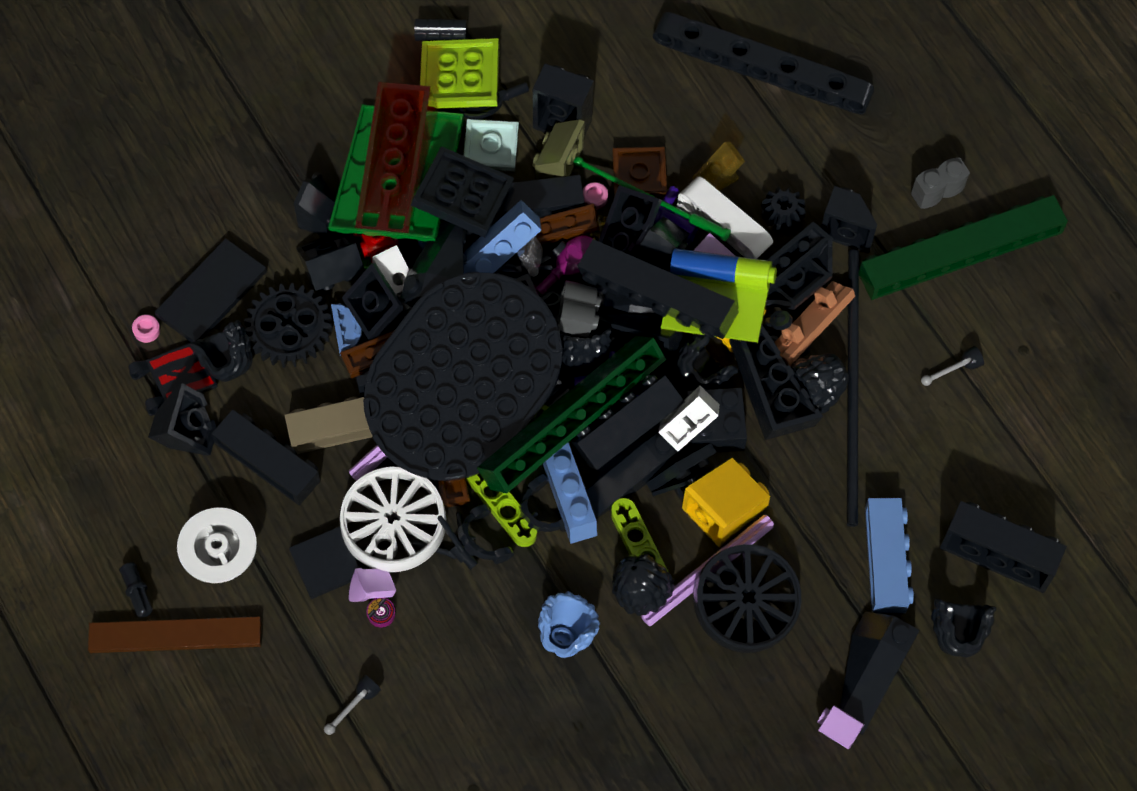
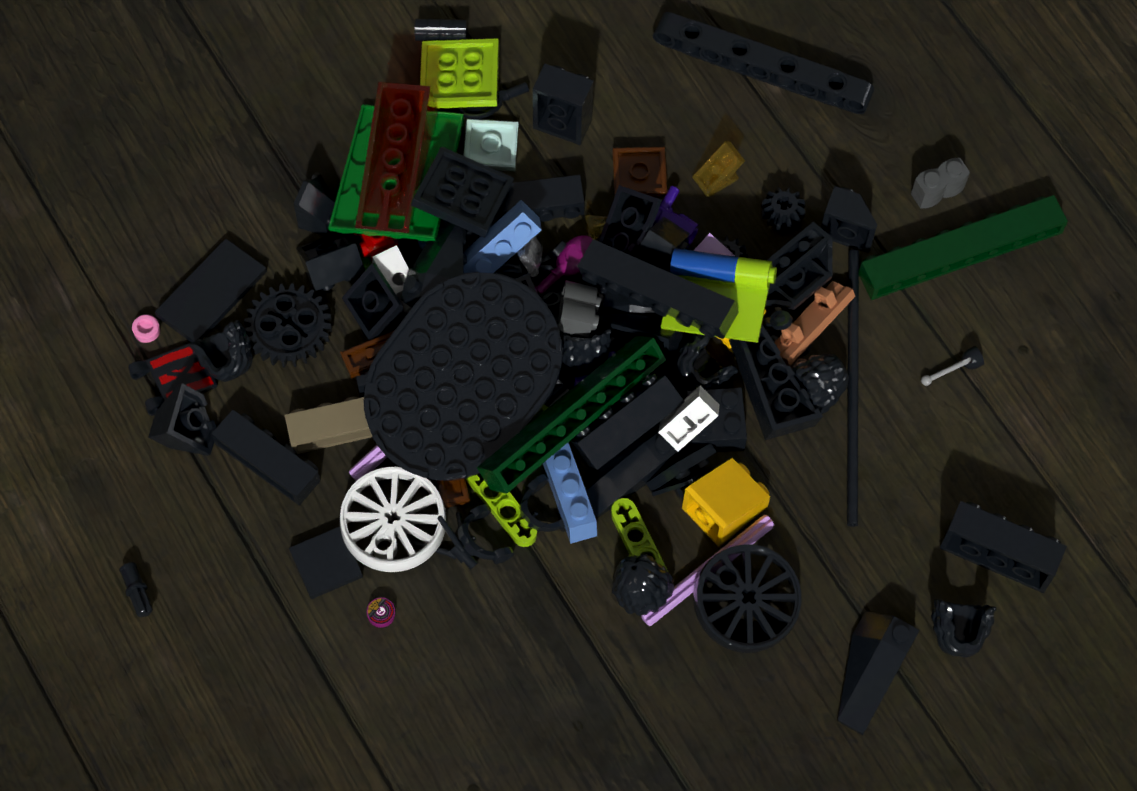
reddish brown tile [88,617,261,653] -> none
white piece [177,508,257,583] -> none
hinge [324,675,381,735] -> none
medium blue plate [331,304,362,356] -> none
lavender tile [349,568,396,602] -> none
reddish brown tile [523,203,600,250] -> none
olive slope [532,119,585,180] -> none
medium blue hair [538,592,600,658] -> none
green piece [573,156,731,242] -> none
bright pink tile [583,182,608,209] -> none
white beam [677,177,773,259] -> none
lavender brick [817,706,865,749] -> none
medium blue brick [865,498,913,613] -> none

